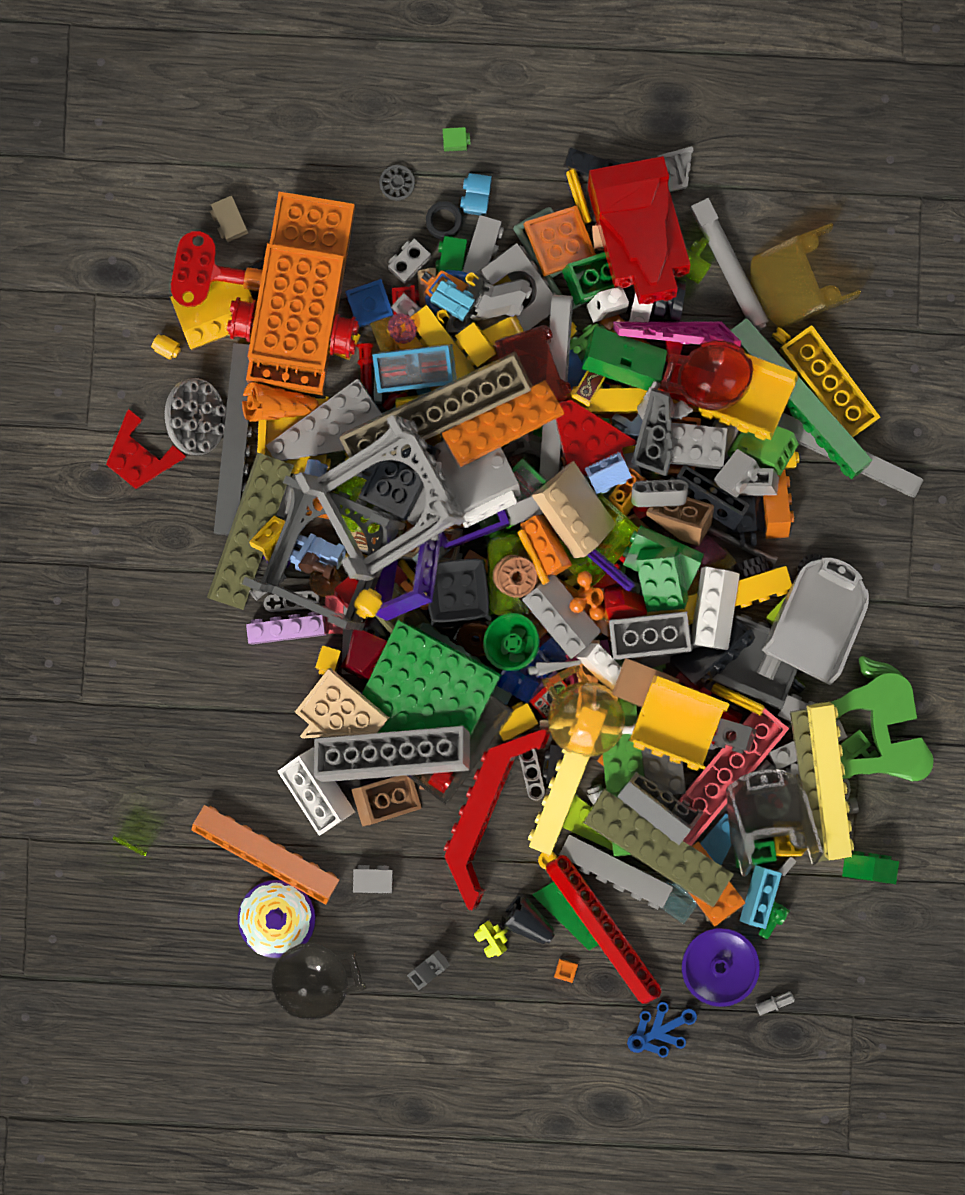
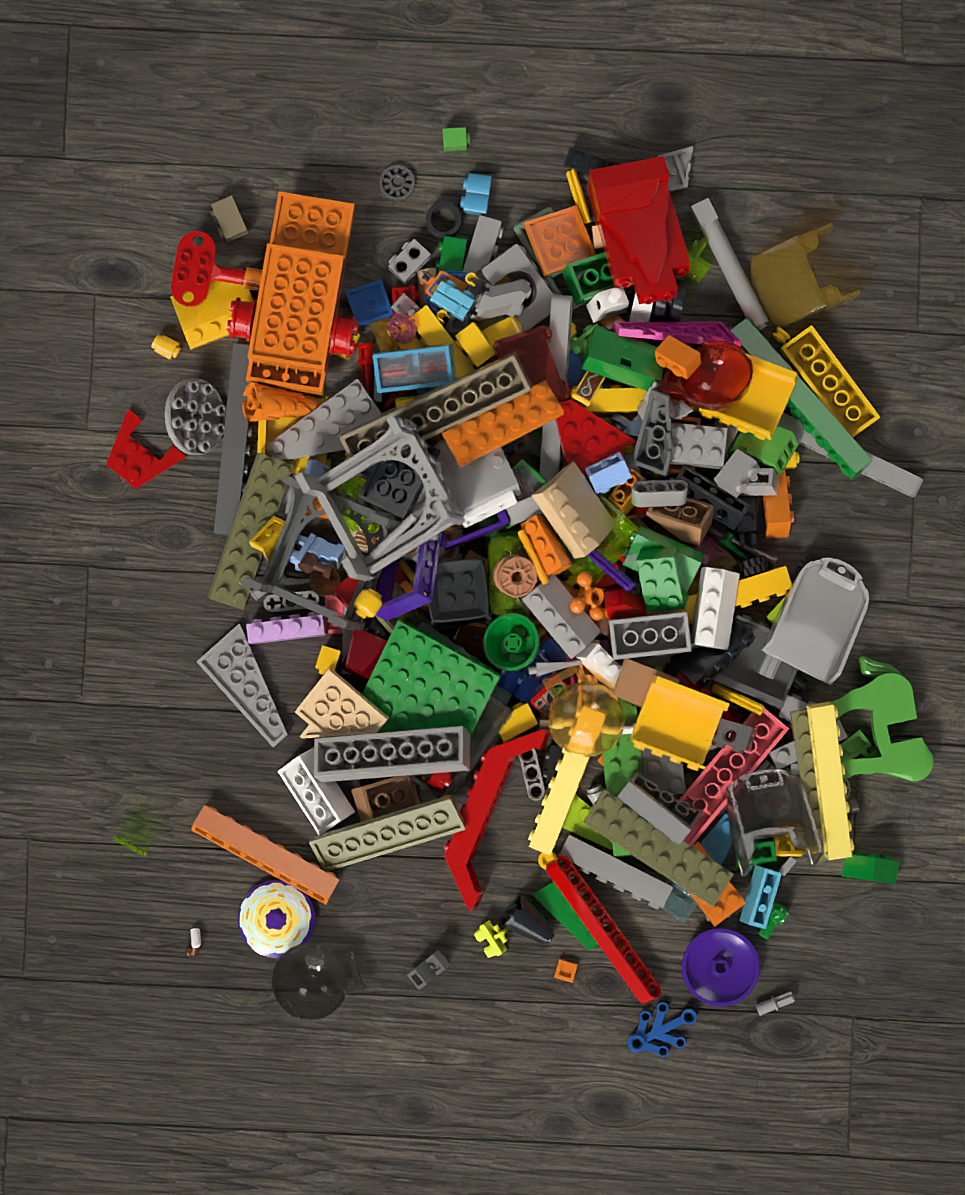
light grey brick [353,865,393,893] -> none
none -> arm [185,928,201,957]
none -> light grey wing [197,623,288,748]
none -> plate [309,795,466,872]
none -> light grey bar [370,513,417,559]
none -> orange brick [655,335,701,379]
none -> green bar [719,531,748,561]

